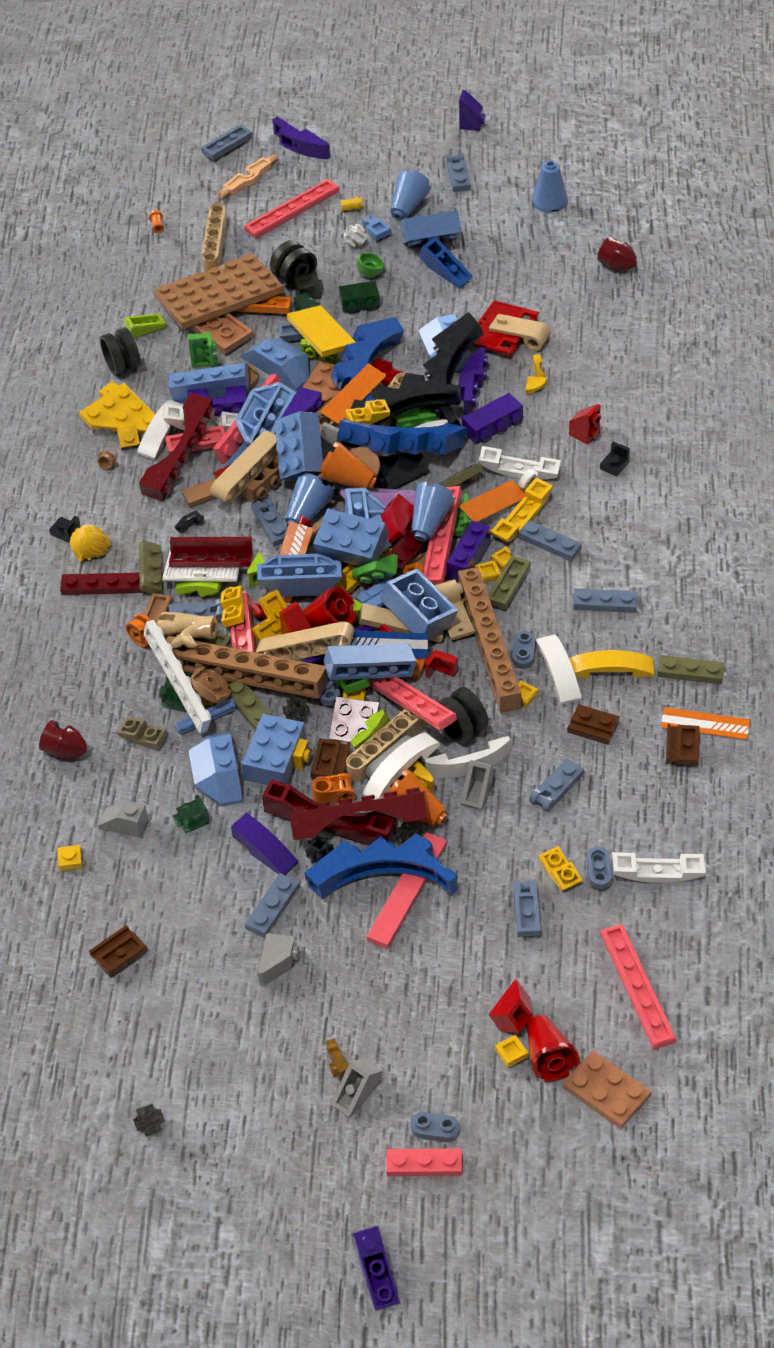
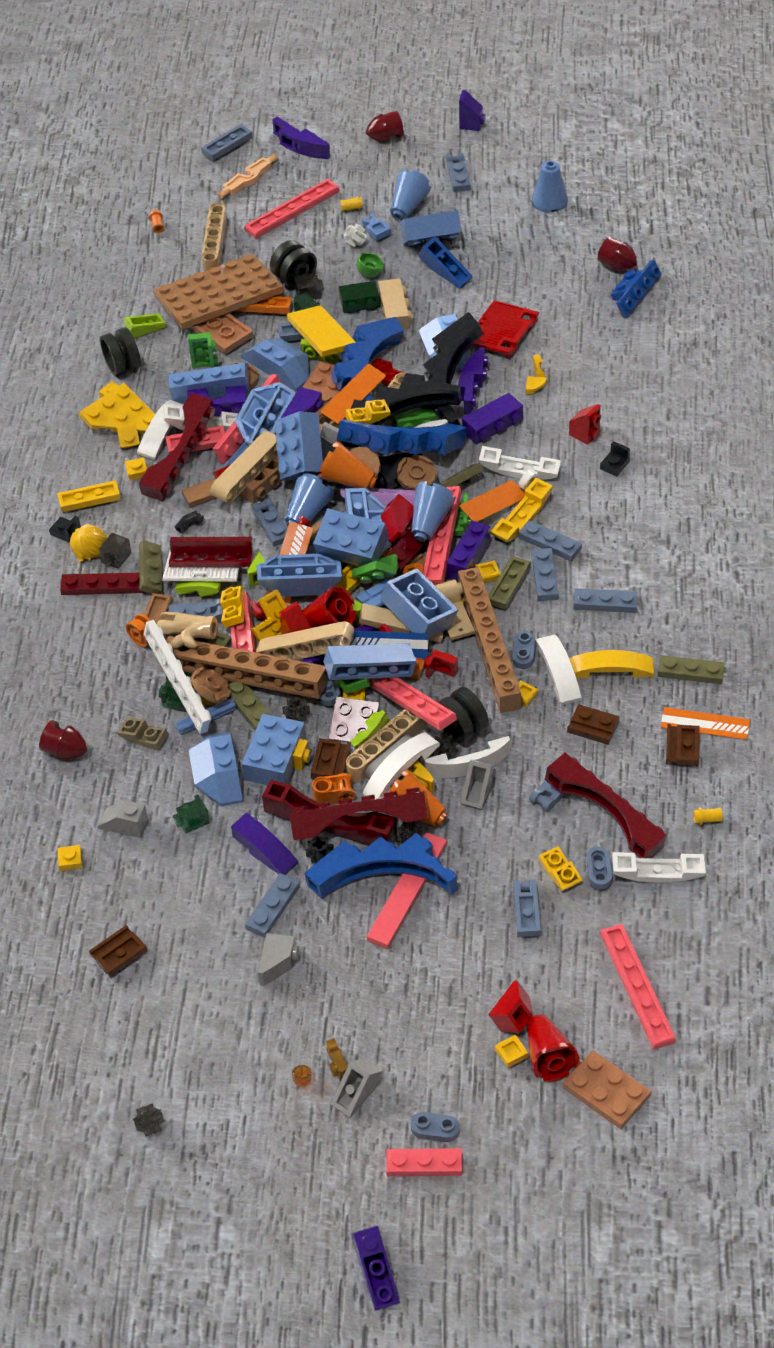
medium nougat plate [97,451,117,470] -> none
tan door [489,314,551,351] -> none
yellow tile [490,546,511,571] -> none
none -> yellow plate [57,480,121,512]
none -> clear smoke brick [99,533,131,569]
none -> yellow plate [125,457,147,481]
none -> clear orange hinge [292,1065,312,1087]
none -> dark red helmet [365,111,404,142]
none -> tan brick [378,278,412,330]
none -> medium nougat tile [396,455,437,491]
none -> clear smoke gear [434,731,460,759]
none -> sand blue plate [531,548,559,601]
none -> dark red arch [545,752,667,858]
none -> blue bracket [611,260,661,318]
none -> yellow pin [693,807,723,825]

